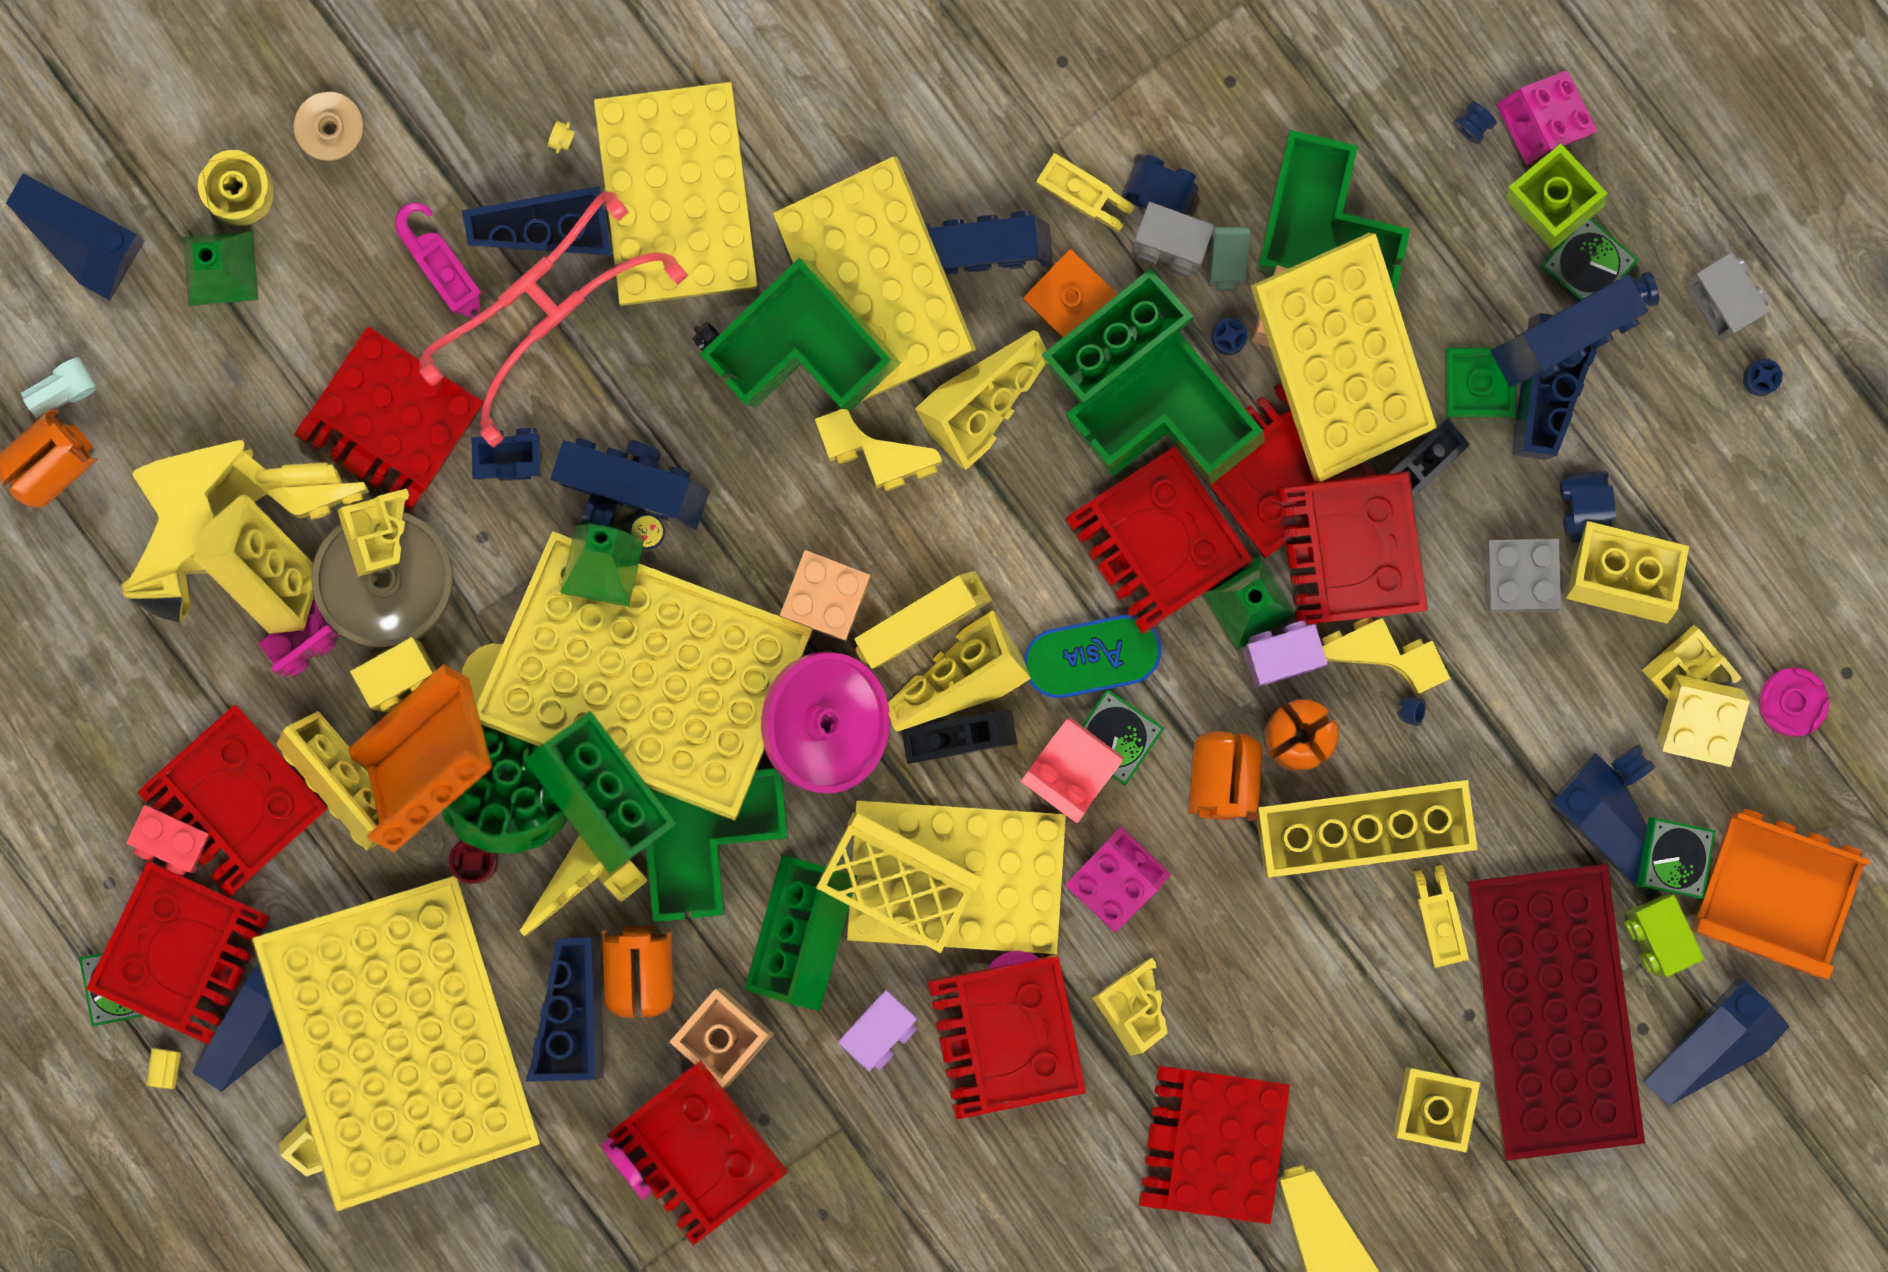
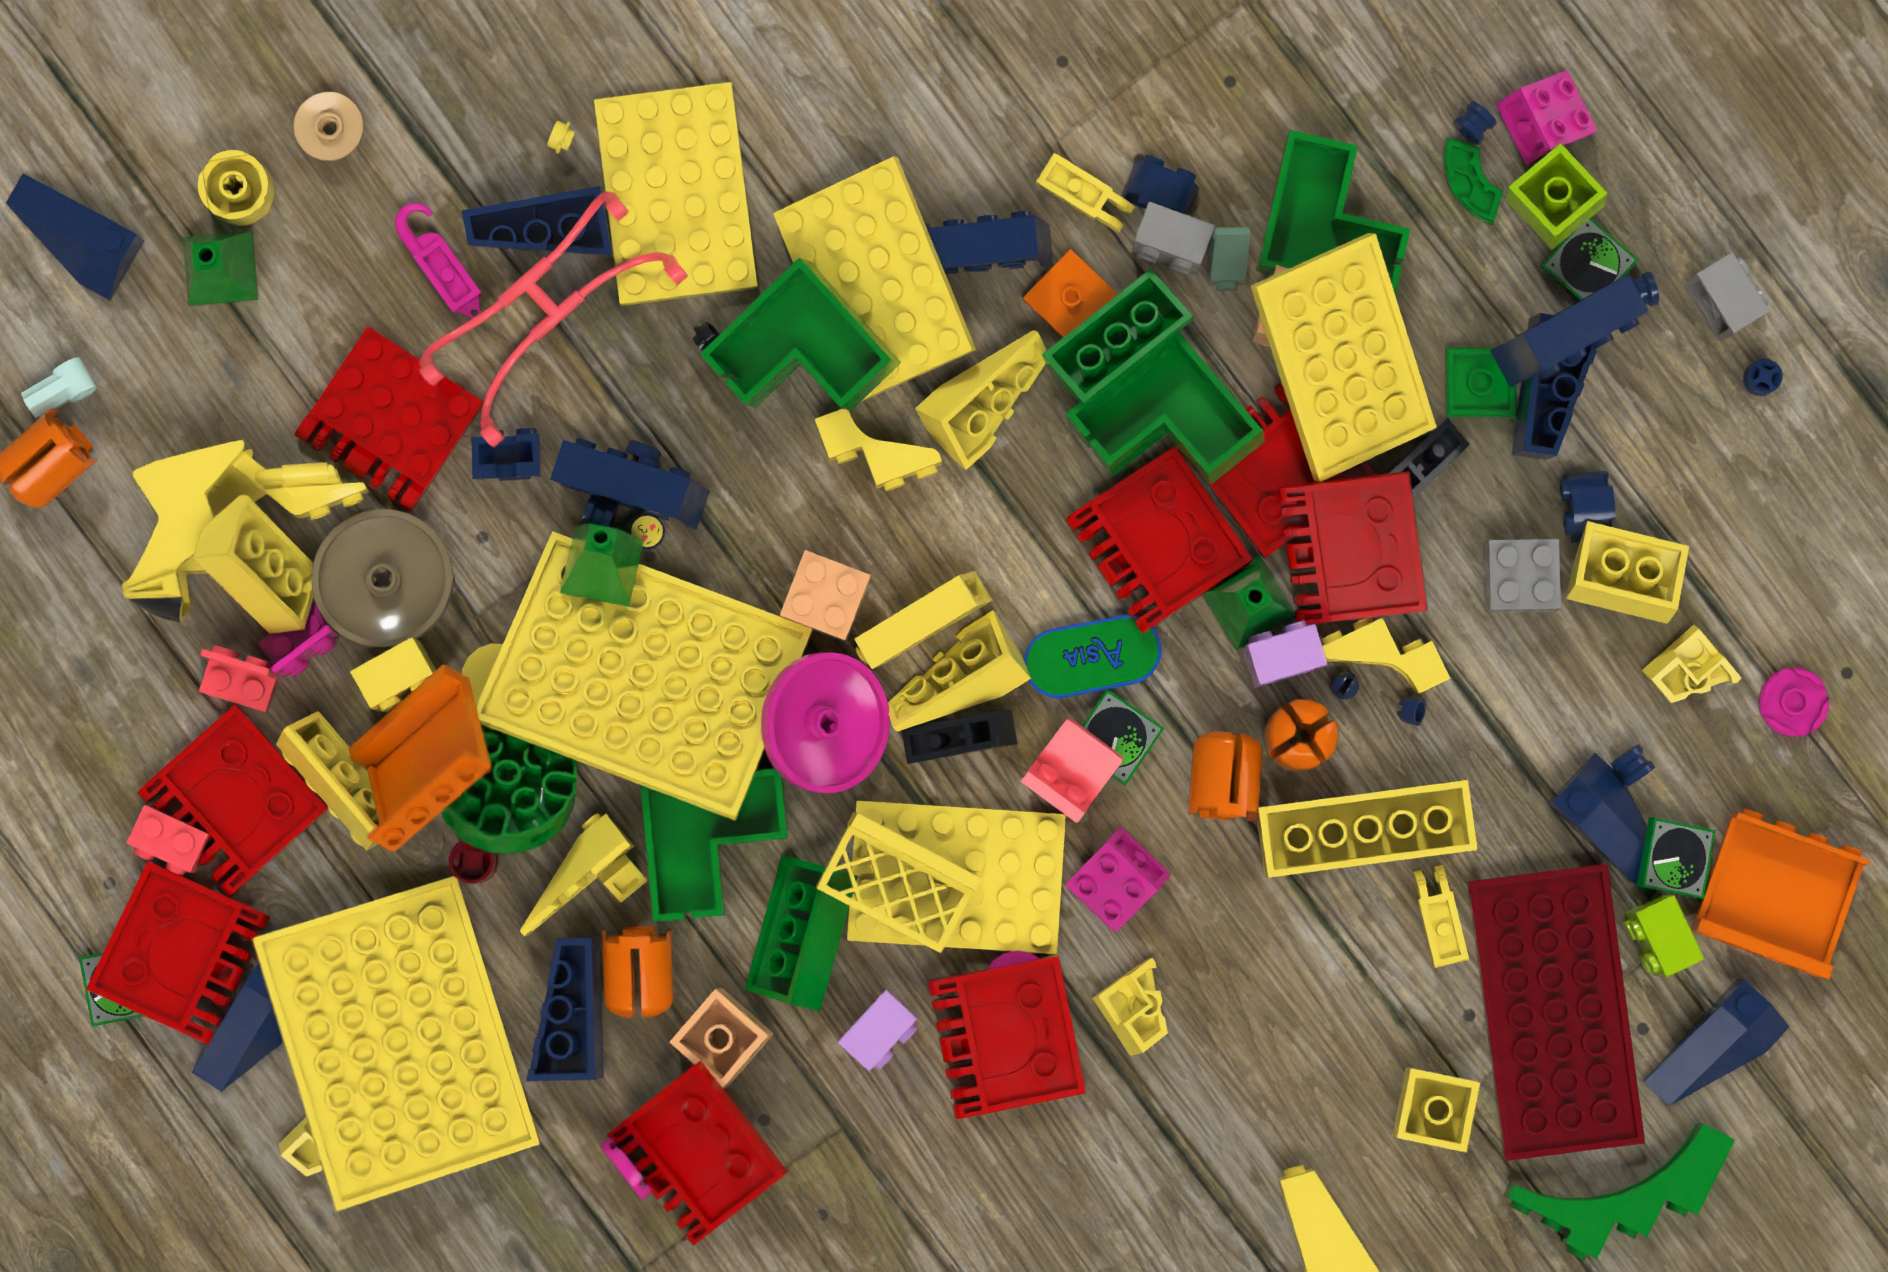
light yellow piece [146,1048,181,1089] -> none
light yellow slope [337,489,409,577] -> none
green slope [524,711,676,874] -> none
red hinge [1138,1065,1290,1225] -> none
dark blue wheel [1211,318,1248,356] -> none
light yellow brick [1657,674,1750,767] -> none
none -> coral bracket [199,645,279,713]
none -> dark blue hinge [1330,671,1359,700]
none -> green tile [1443,138,1503,225]
none -> green arch [1503,1122,1735,1261]

